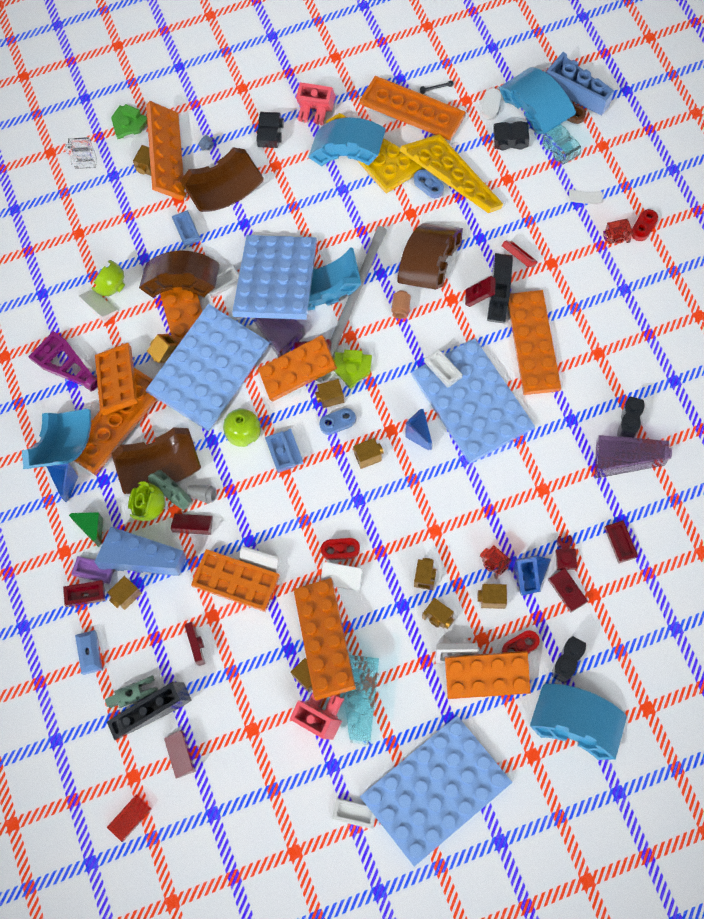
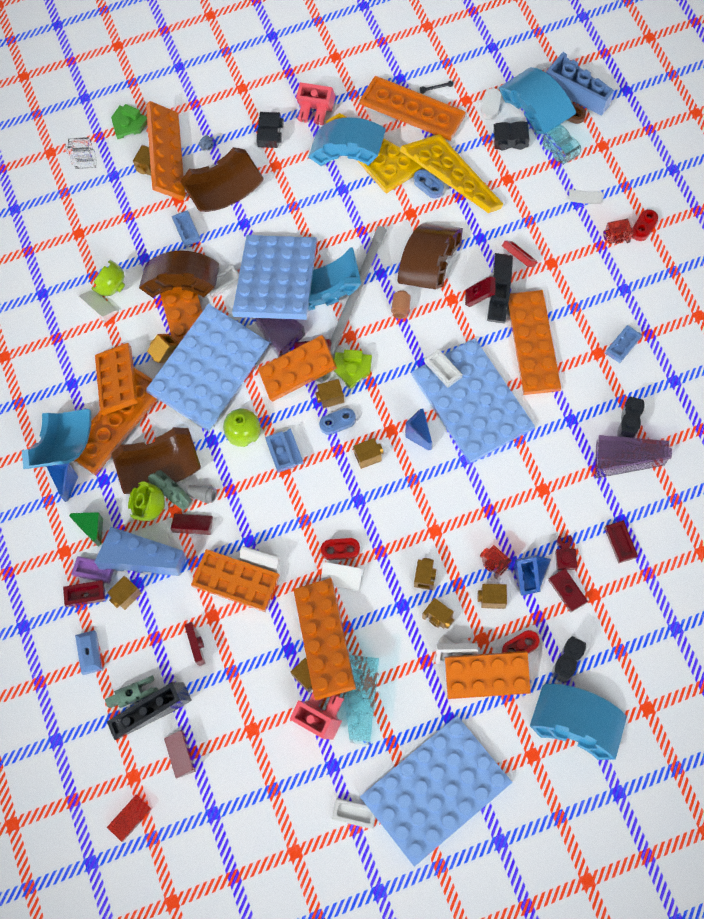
magenta plate [28,331,98,392] -> none
none -> medium blue plate [605,325,642,364]

